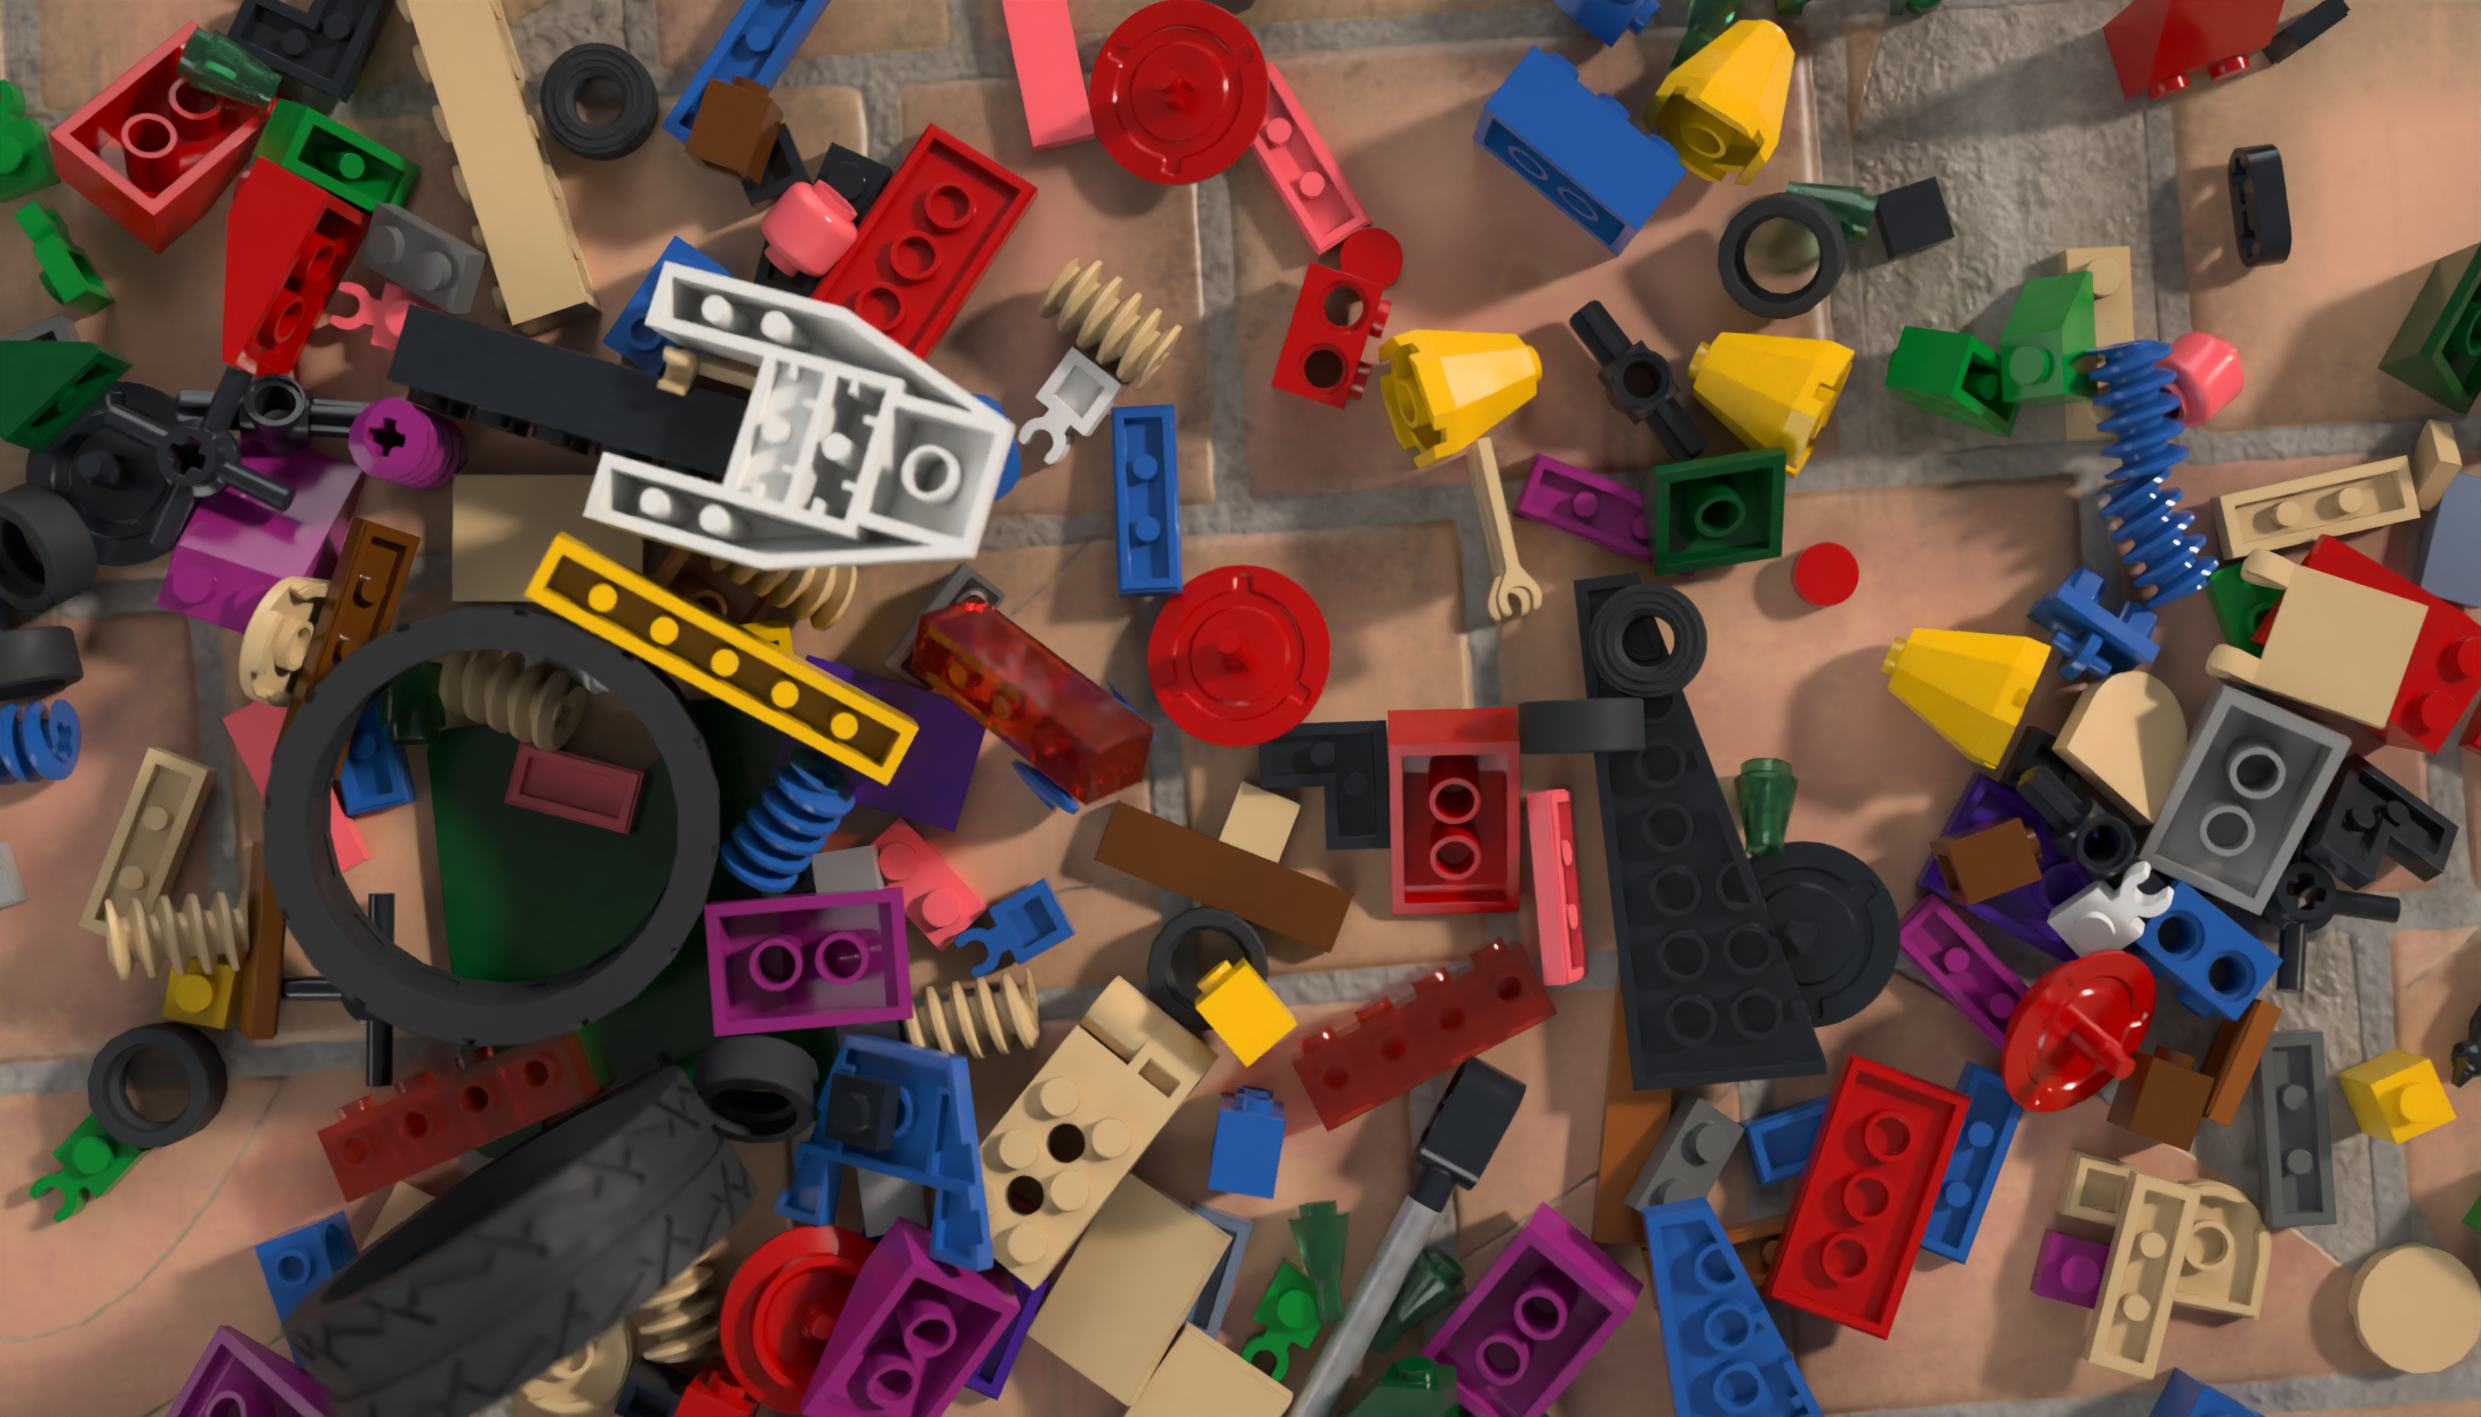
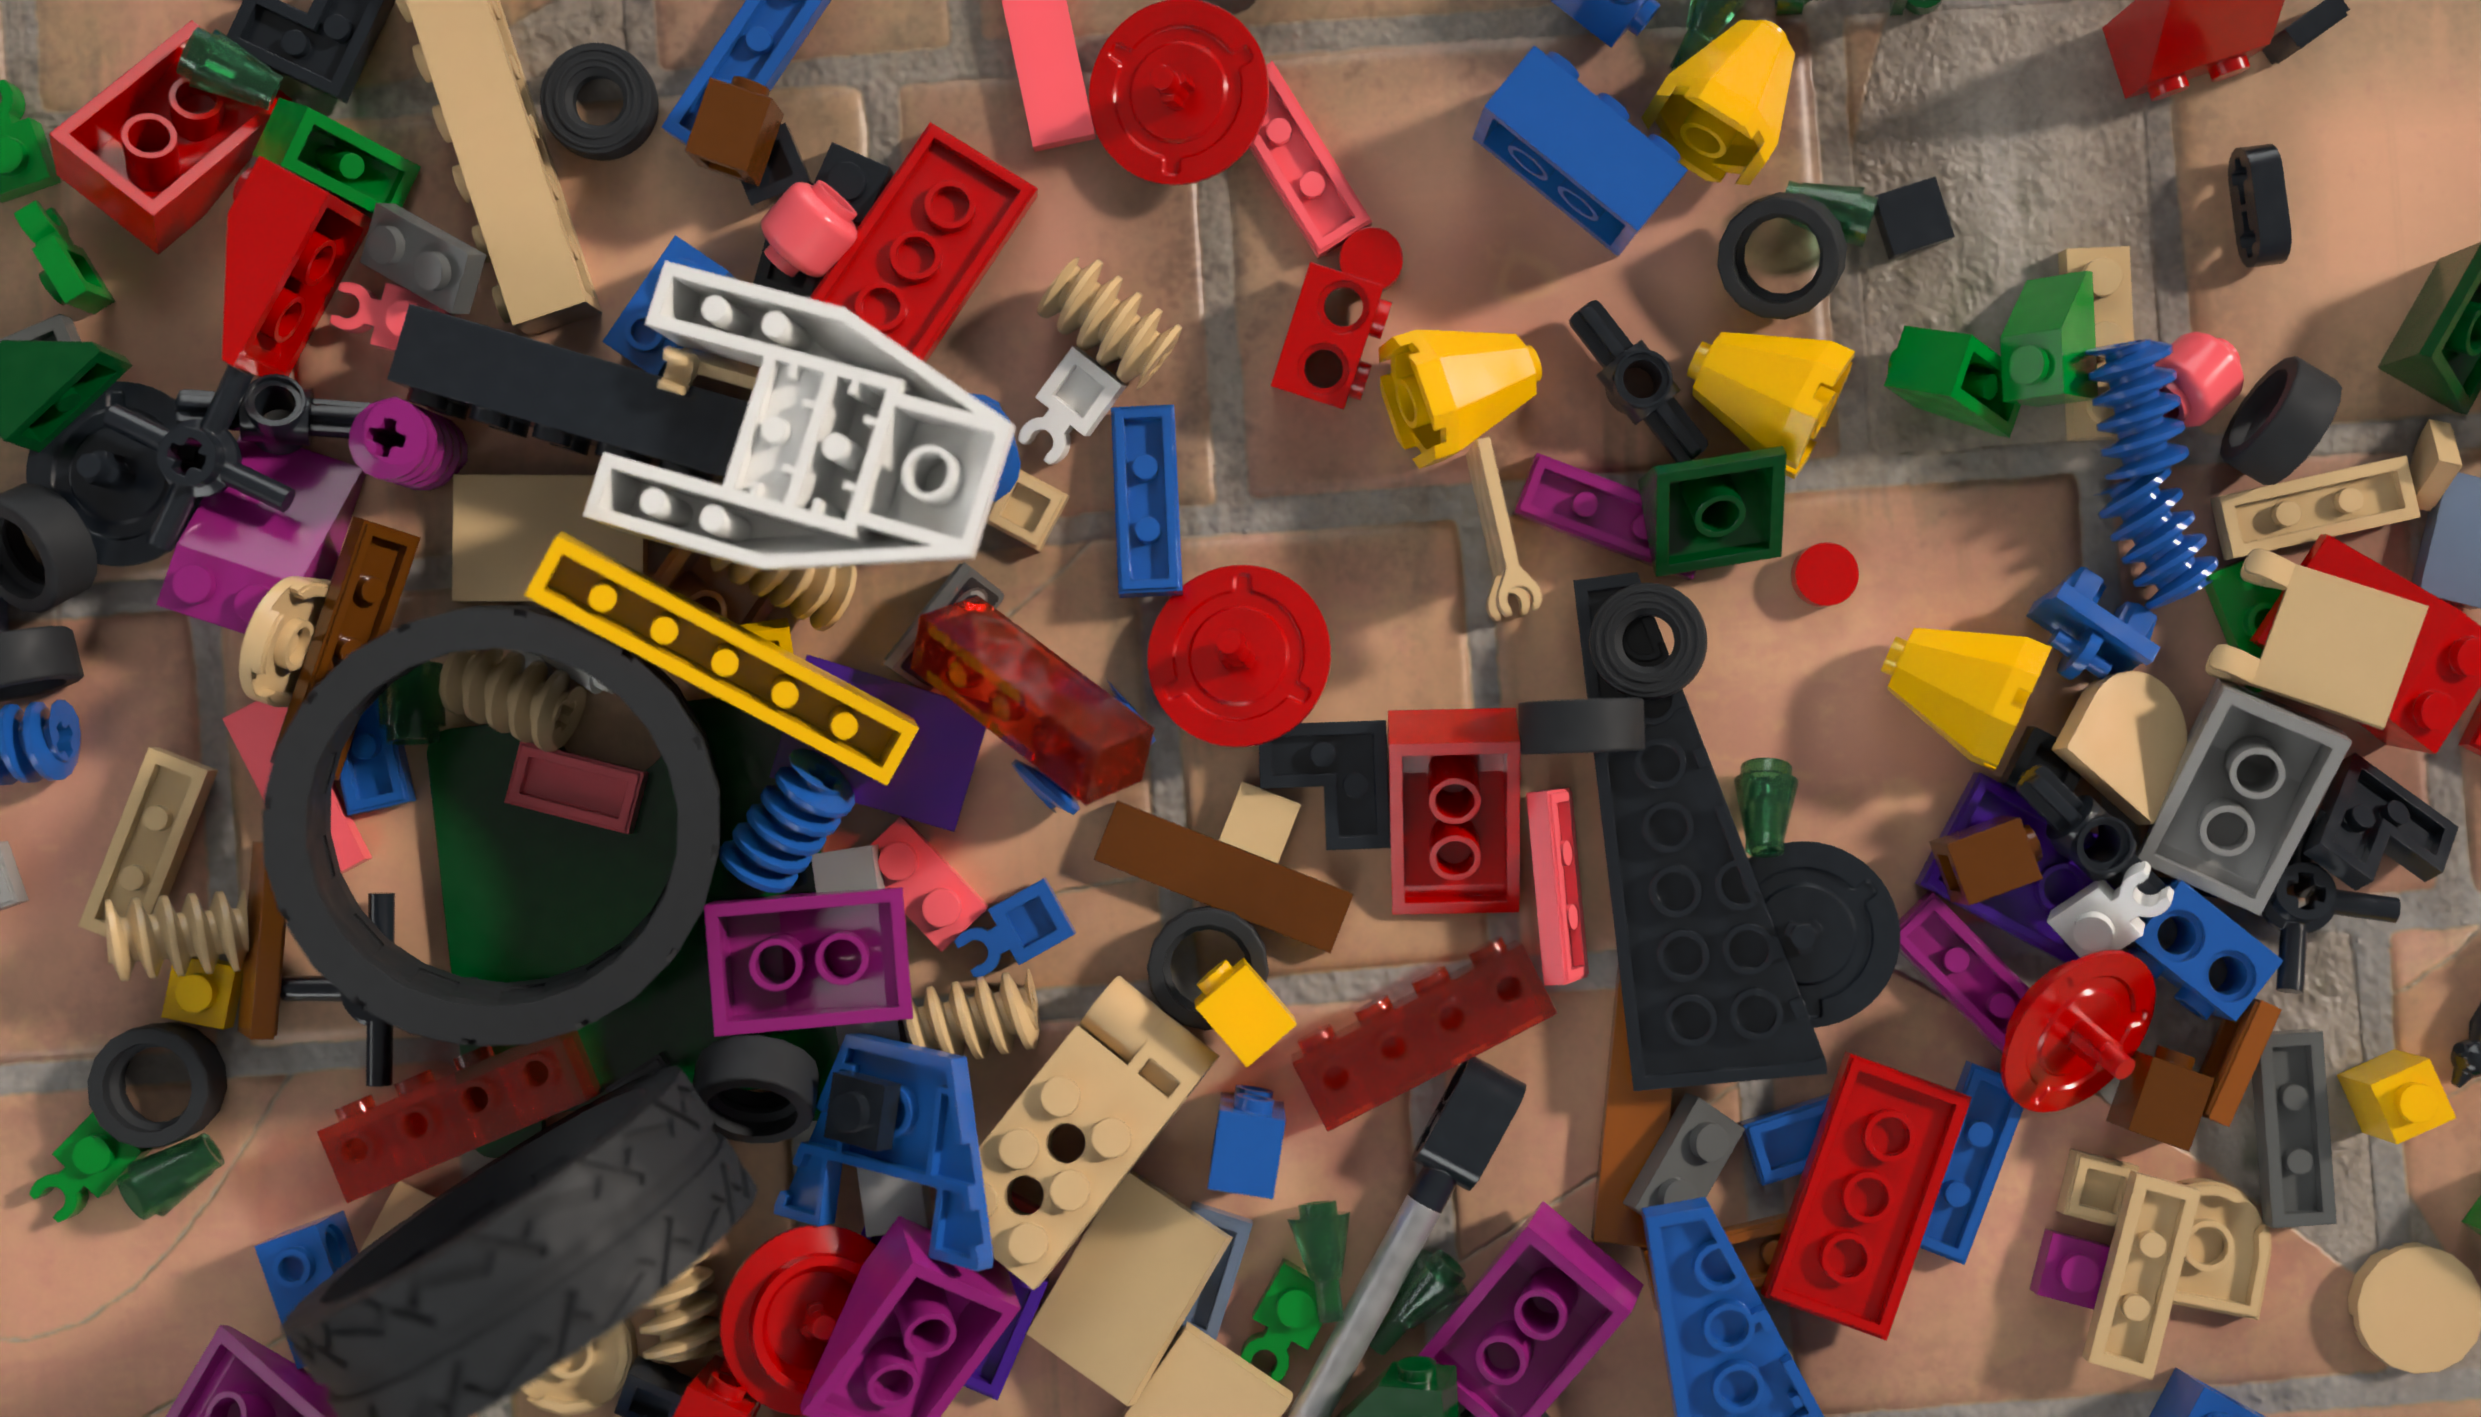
none -> clear green cone [117,1133,225,1220]
none -> tan tile [986,469,1070,552]
none -> black tyre [2220,356,2342,485]

